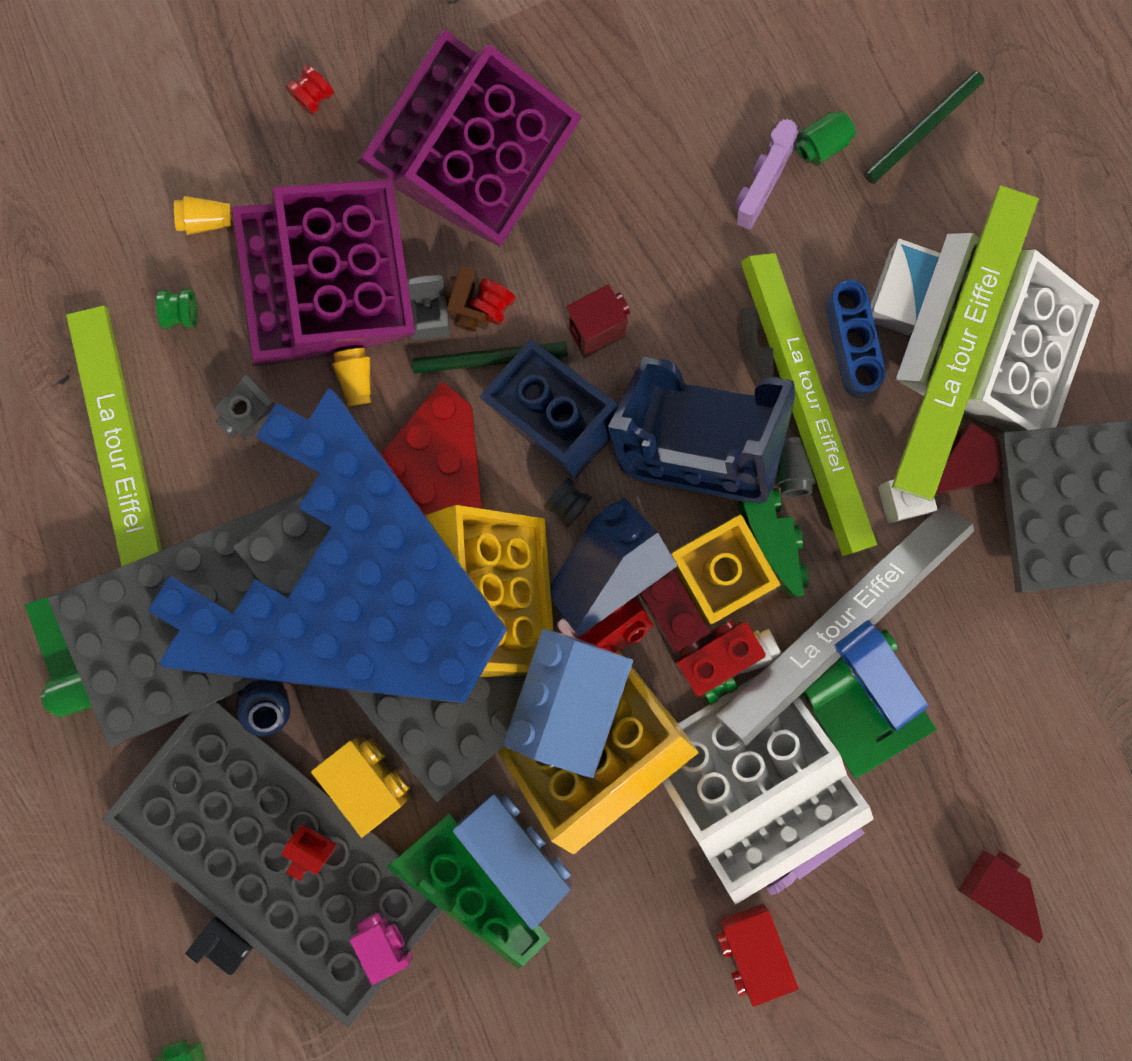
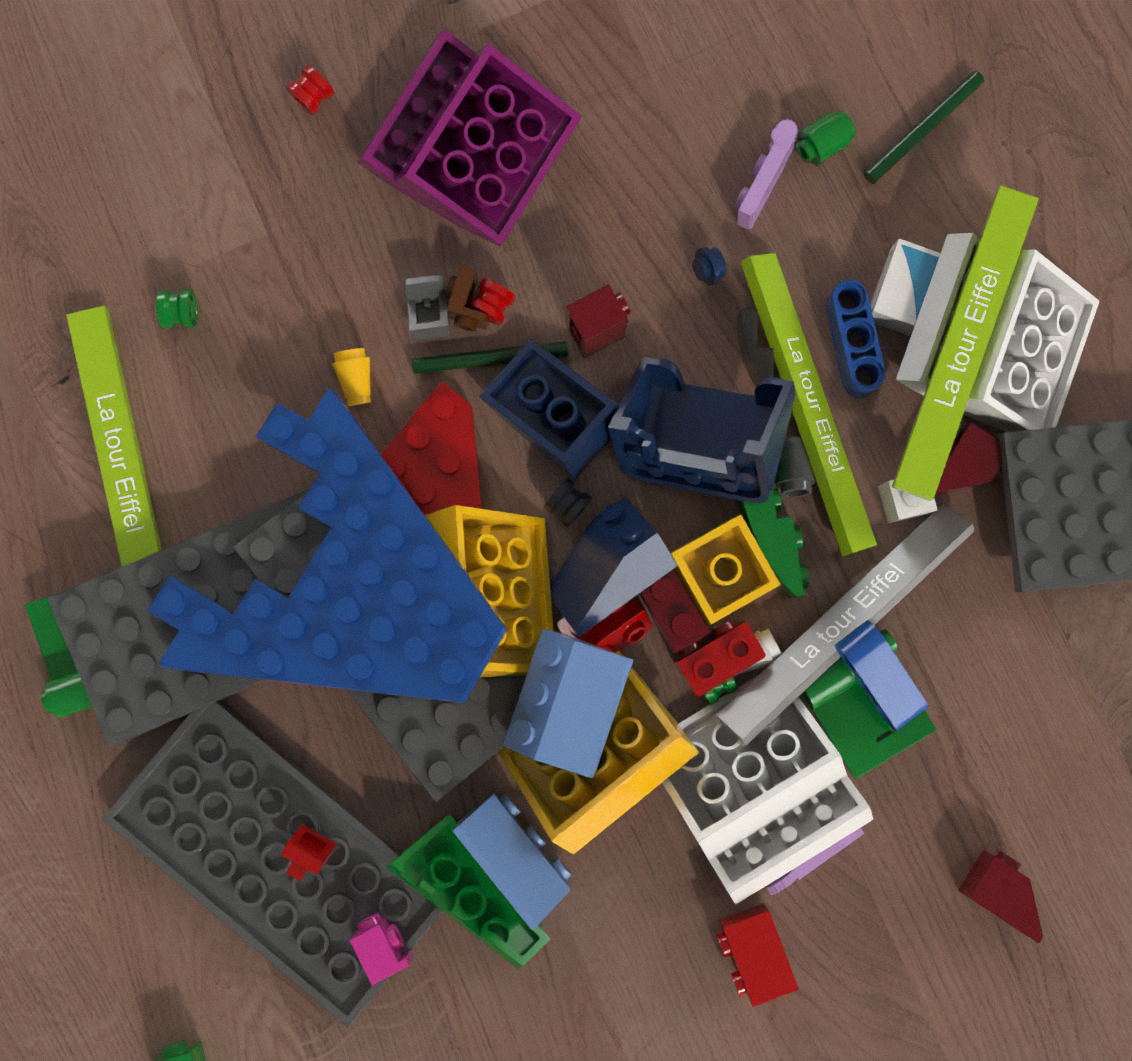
yellow cone [174,196,232,235] -> none
black panel [185,916,253,975] -> none
dark grey brick [214,374,276,440] -> none
magenta slope [232,180,415,366] -> none
dark blue head [236,680,291,736] -> none
yellow brick [311,735,411,838] -> none
none -> dark blue plate [692,247,727,286]

